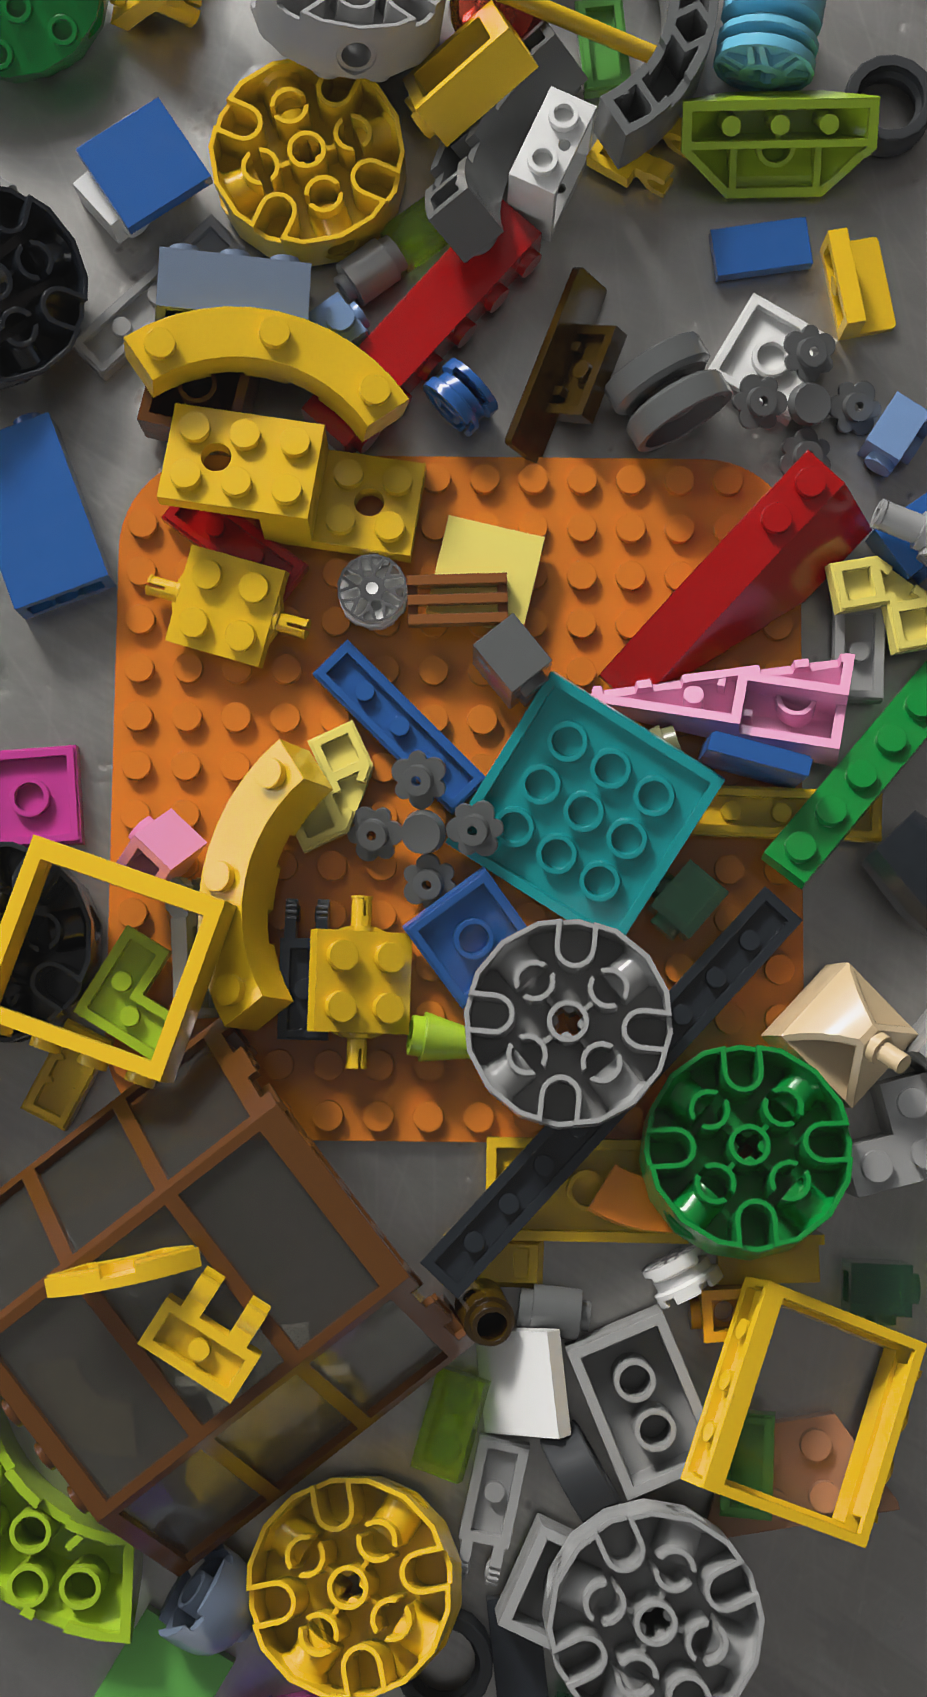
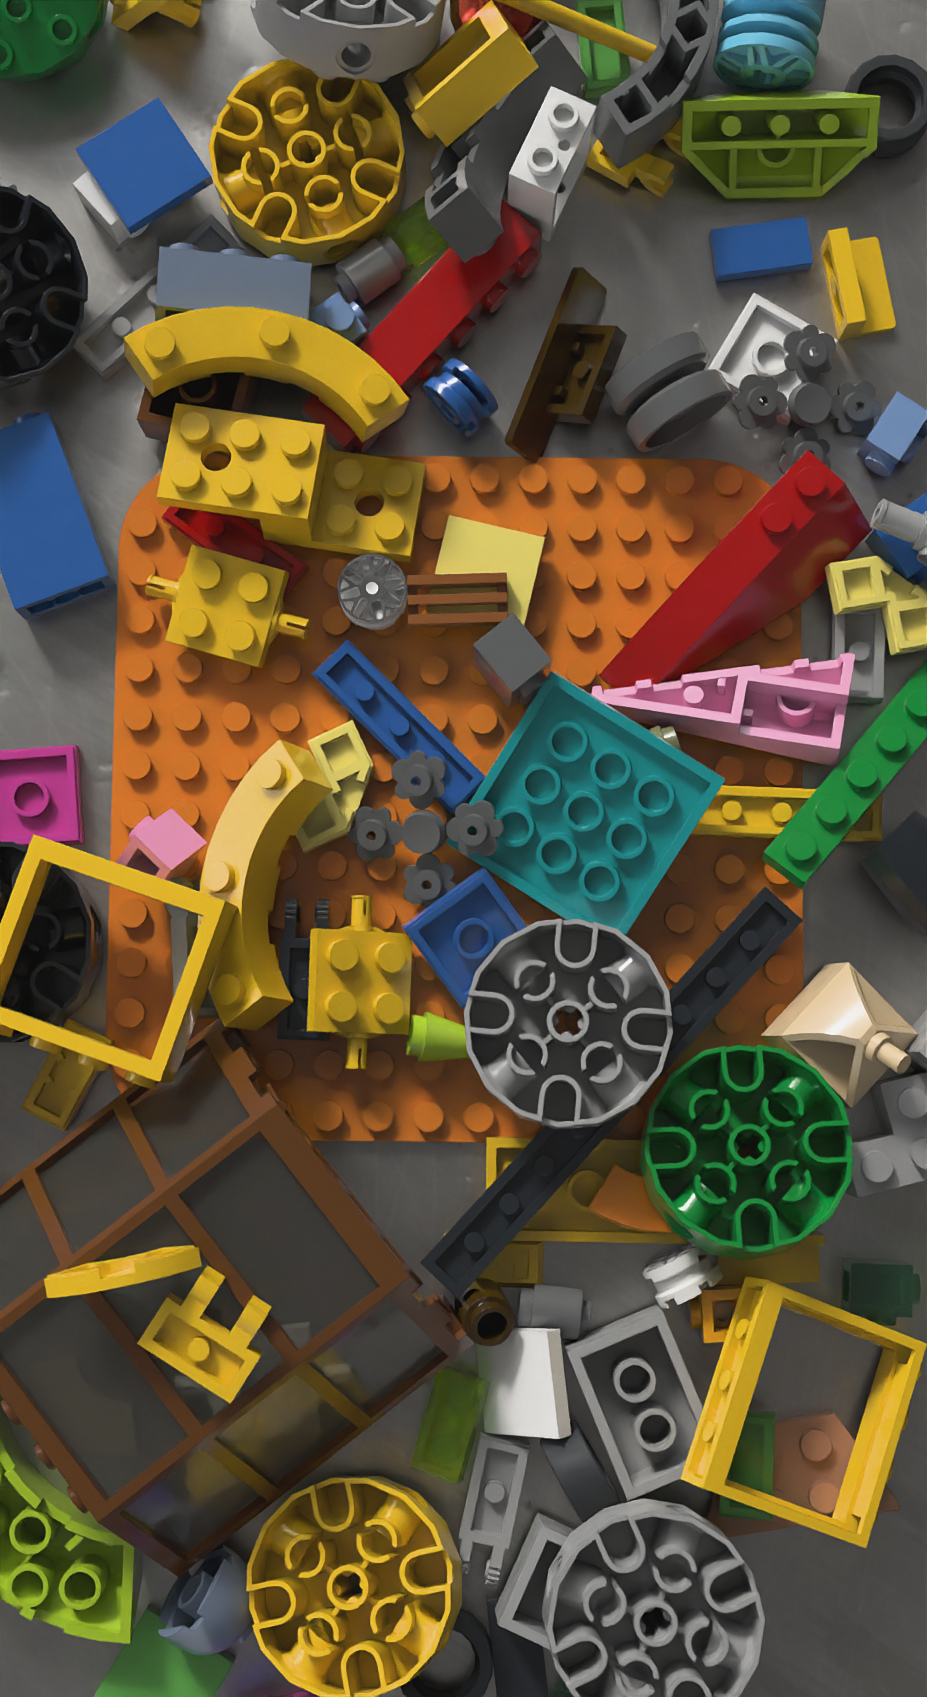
lime plate [73,925,172,1060] -> none
clear green brick [647,859,729,941] -> none
blue tile [697,731,813,788] -> none

